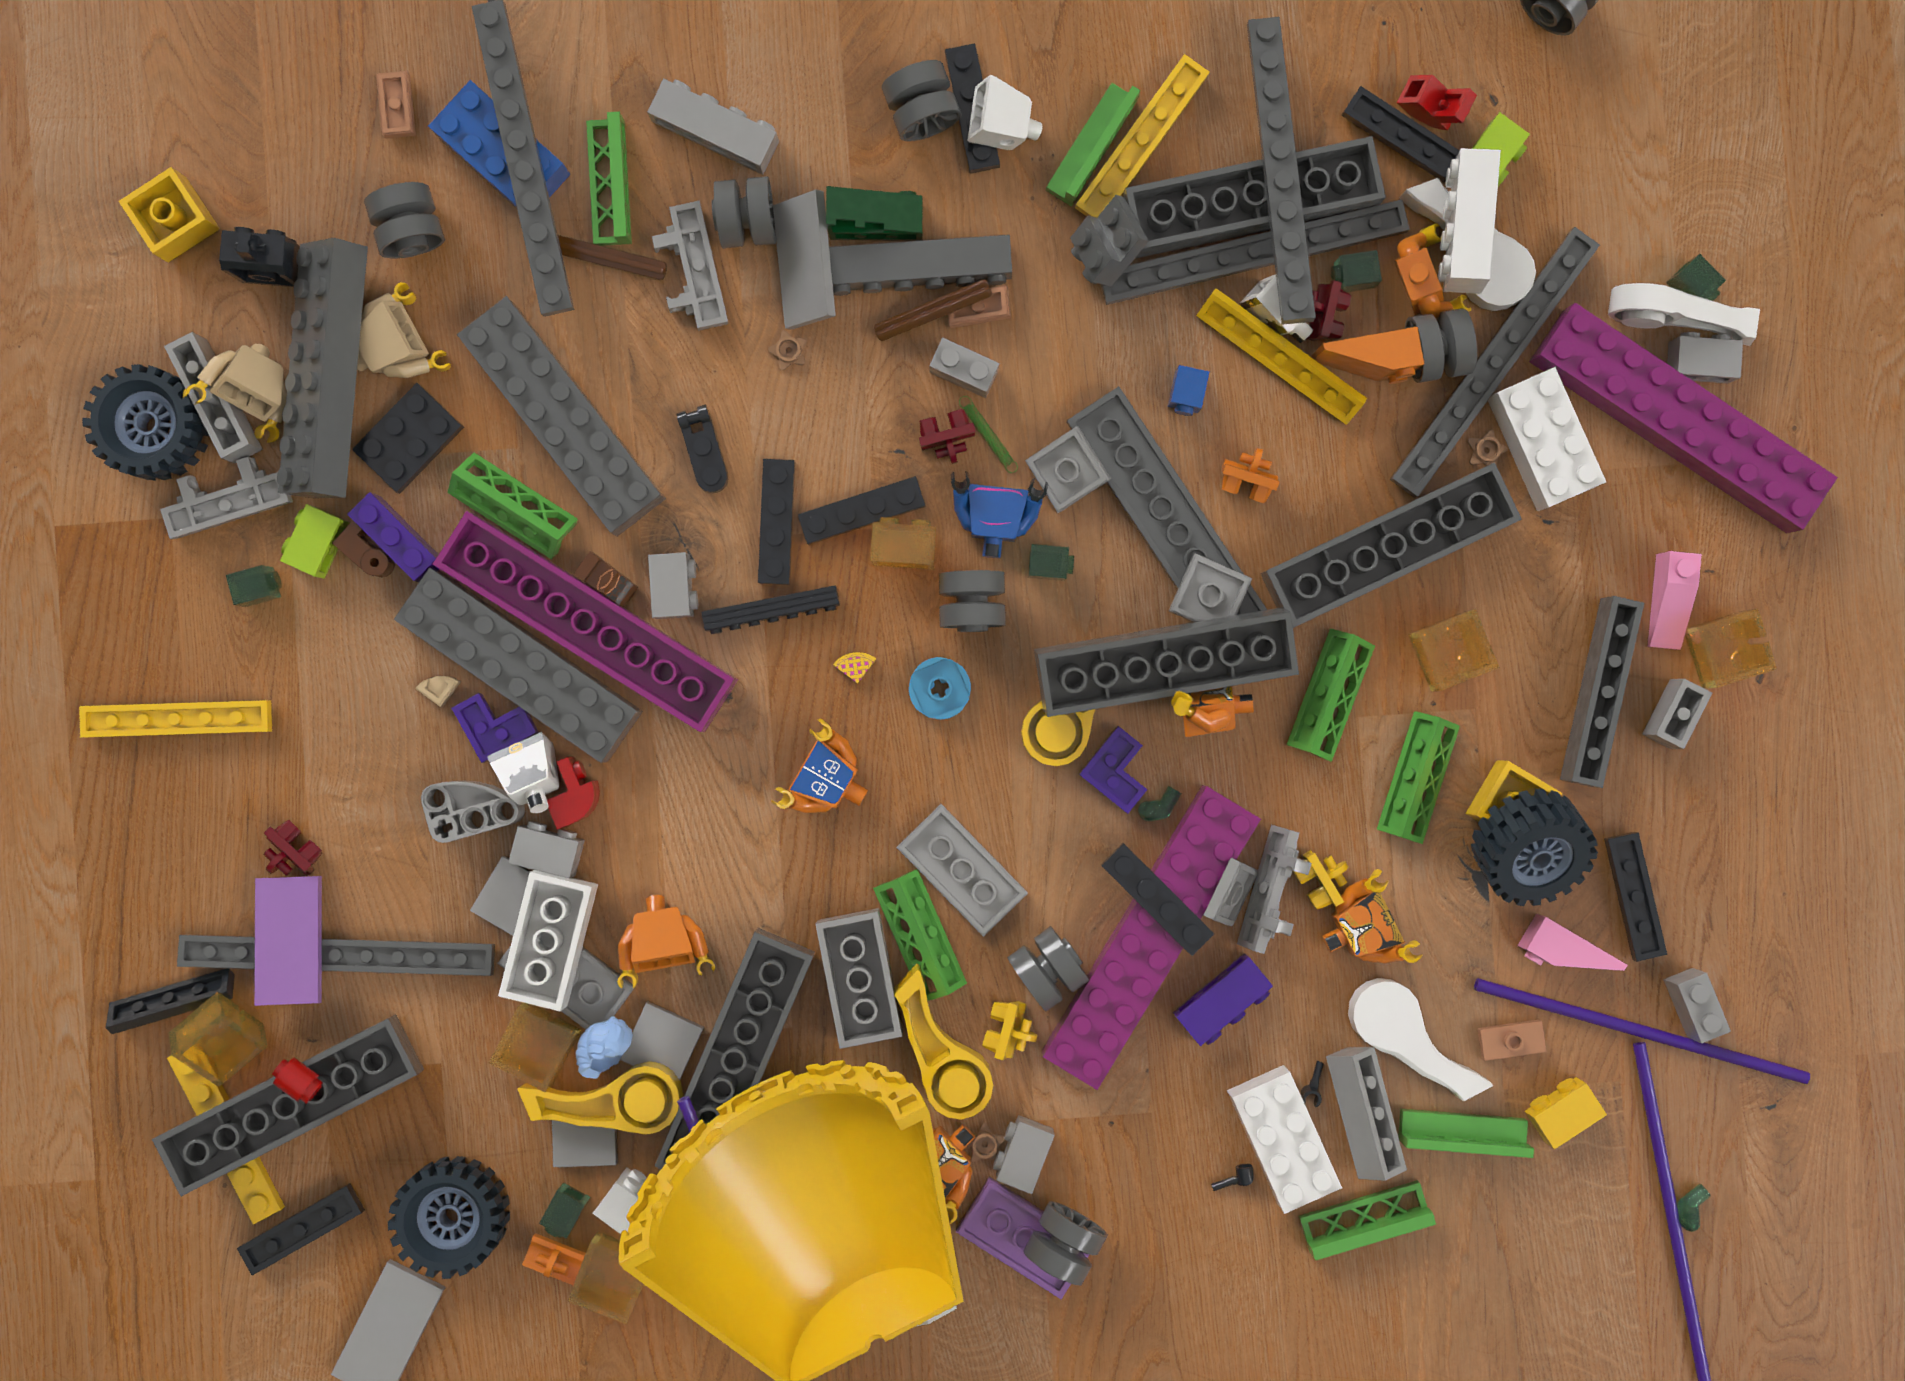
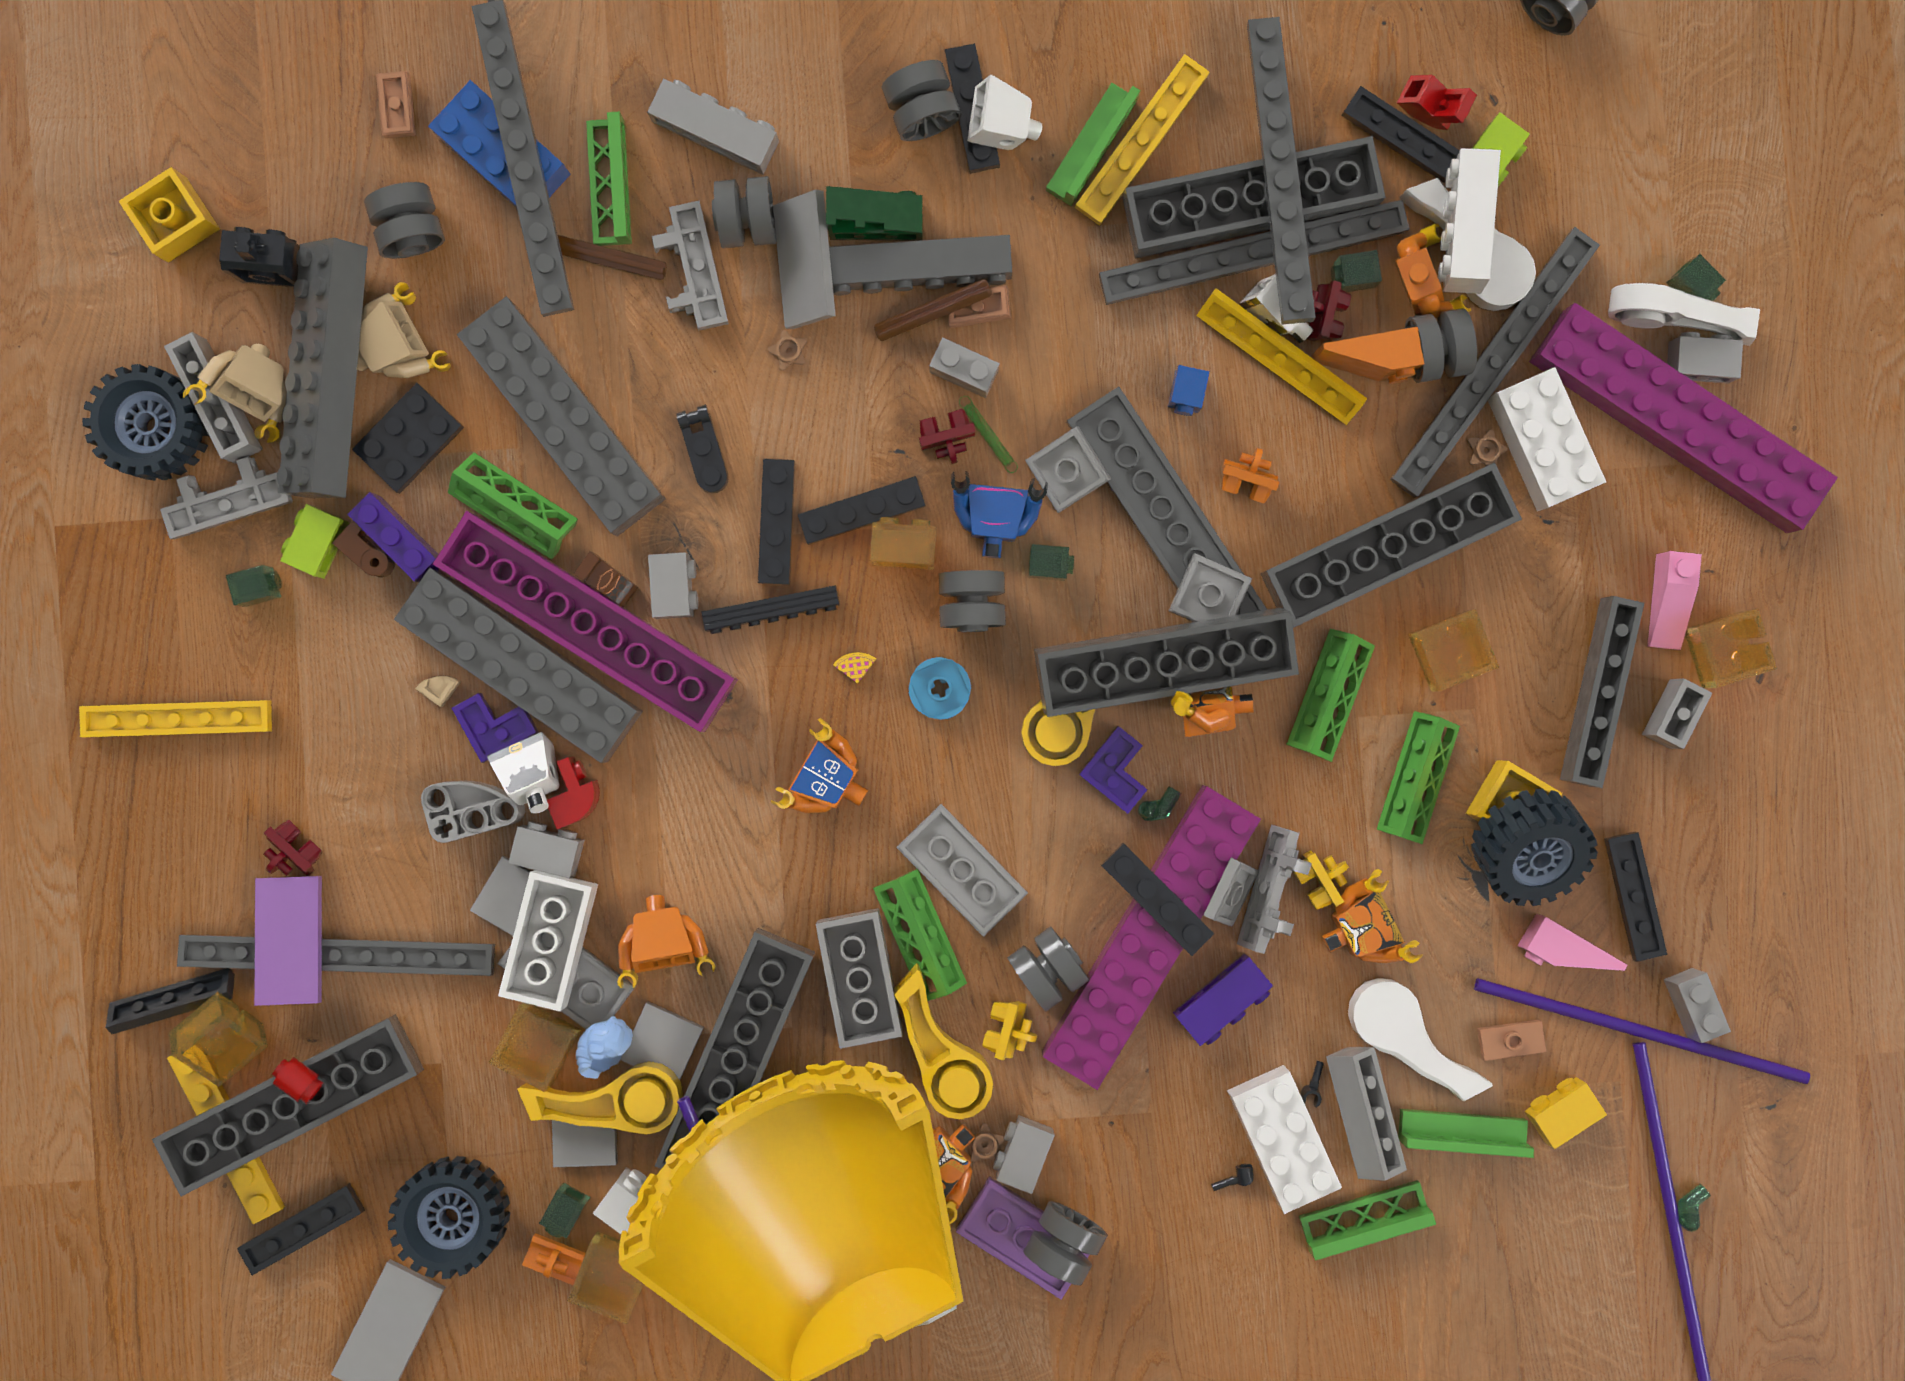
dark grey plate [1070,195,1149,287] -> none

